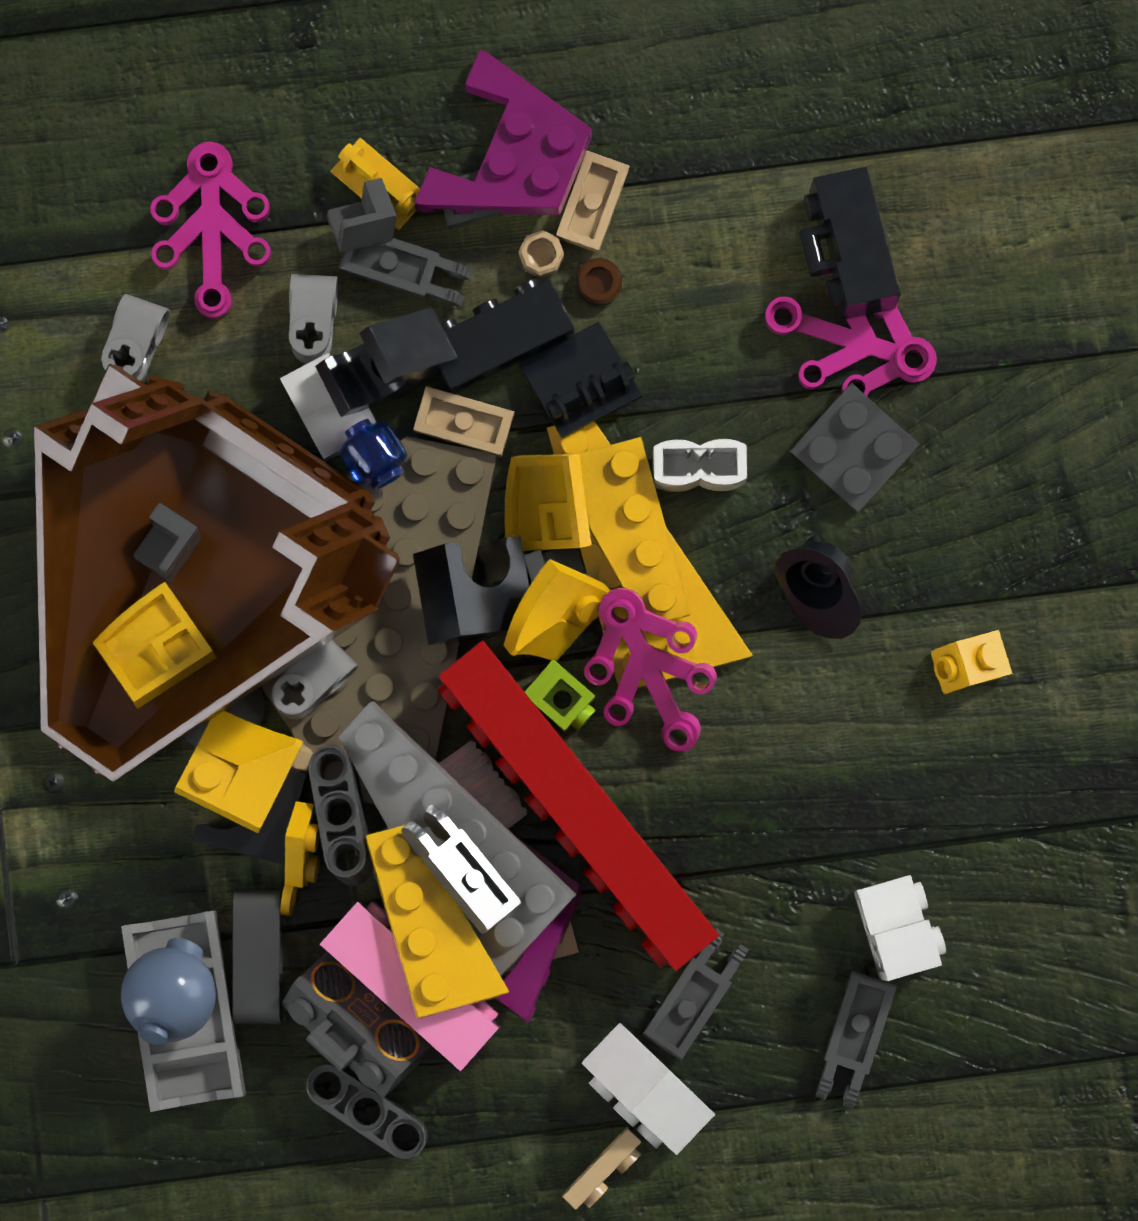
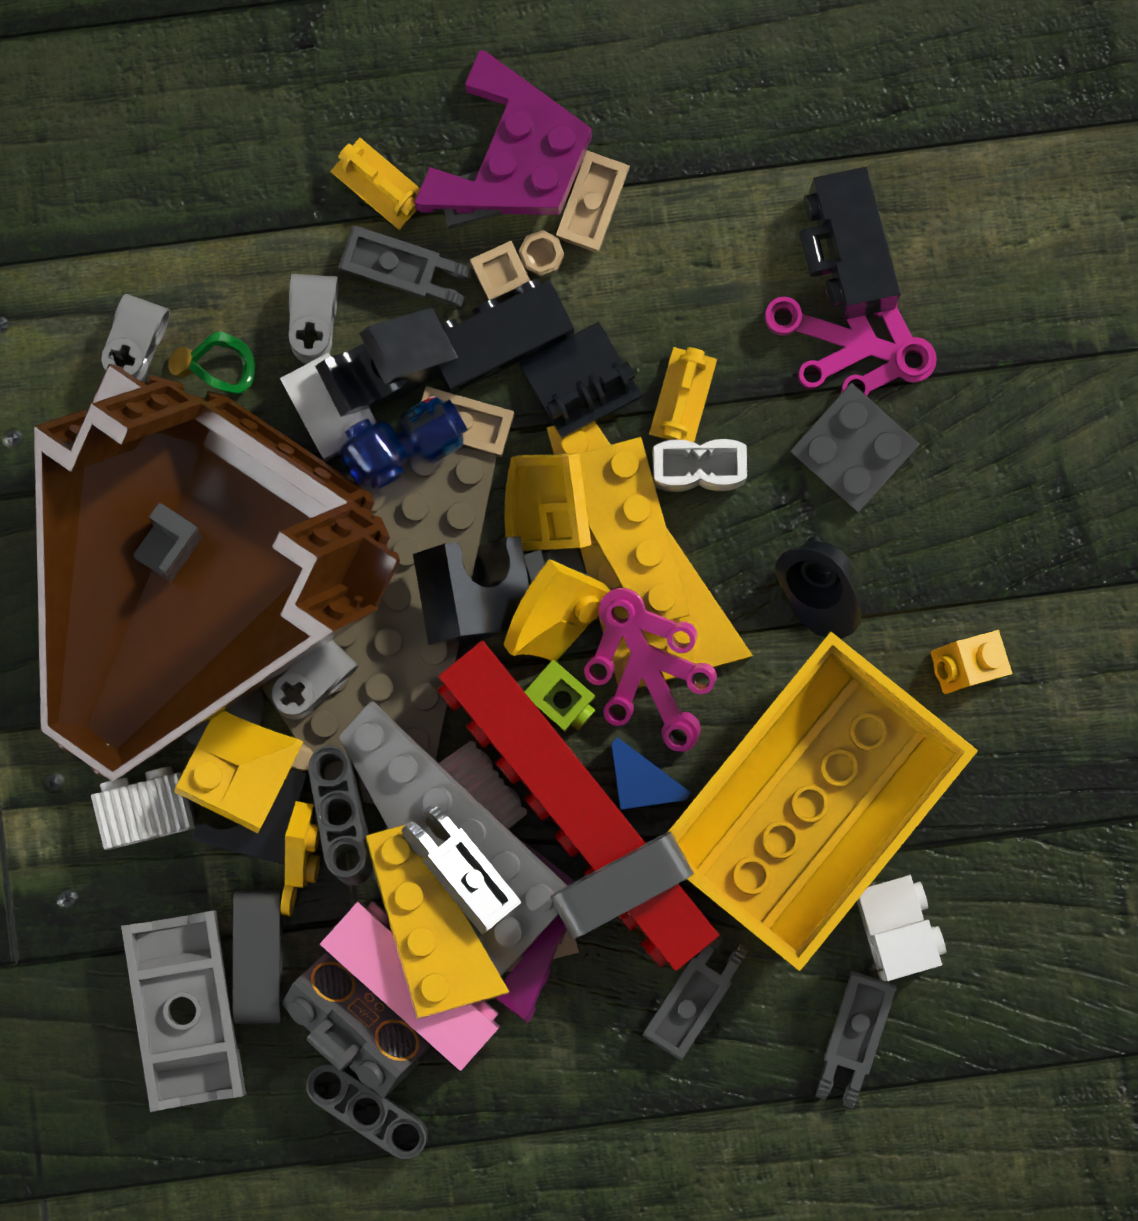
yellow plate [93,582,216,709] -> none
sand blue brick [121,938,216,1045] -> none
dark pink plant [150,142,272,320] -> none
dark grey panel [327,178,397,253] -> none
tan plate [562,1127,641,1210] -> none
reddish brown tile [576,258,622,306] -> none
white brick [582,1023,715,1155] -> none
none -> white brick [91,766,198,850]
none -> green piece [168,331,255,394]
none -> clear blue head [396,396,468,465]
none -> tan plate [470,241,530,301]
none -> dark grey beam [550,831,694,939]
none -> blue slope [611,737,691,811]
none -> yellow hinge [649,347,717,443]
none -> yellow container [668,632,978,971]

